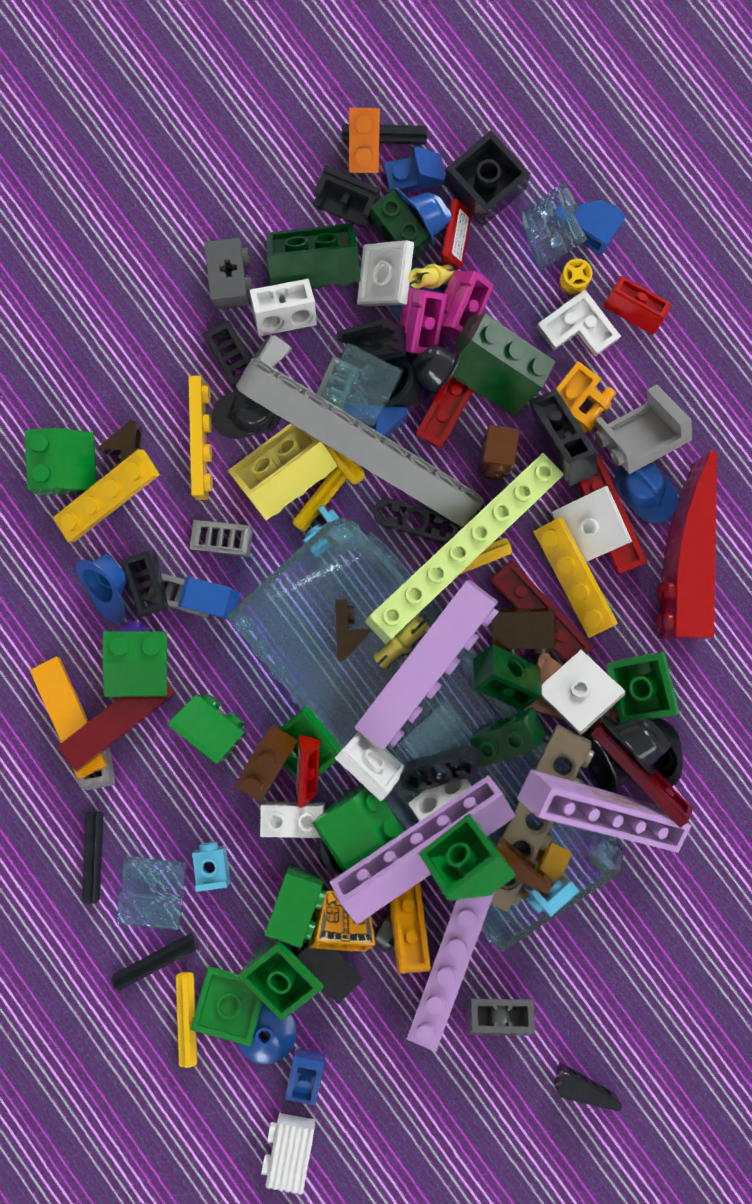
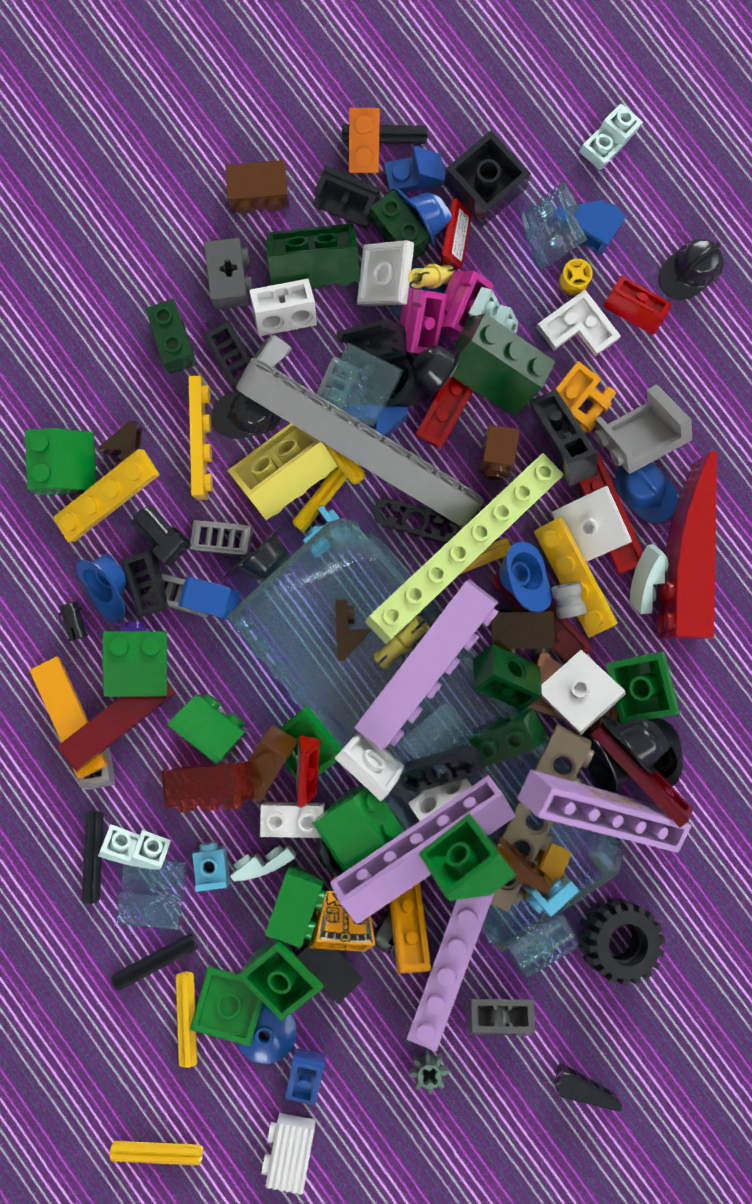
none -> black pin [58,601,88,641]
none -> light aqua slope [98,825,171,870]
none -> yellow axle [110,1141,203,1165]
none -> black piece [131,505,192,567]
none -> dark green brick [145,299,198,374]
none -> clear red brick [161,761,255,813]
none -> reddish brown brick [225,160,290,214]
none -> black piece [225,528,292,581]
none -> light aqua slope [230,844,297,881]
none -> sand green gear [409,1049,449,1094]
none -> light aqua slope [469,287,518,334]
none -> blue piece [499,542,552,612]
none -> clear light blue slope [508,913,579,978]
none -> light grey wheel [551,582,587,619]
none -> black tyre [577,898,665,985]
none -> light aqua slope [579,104,643,171]
none -> light aqua slope [630,544,668,614]
none -> black piece [659,239,724,300]

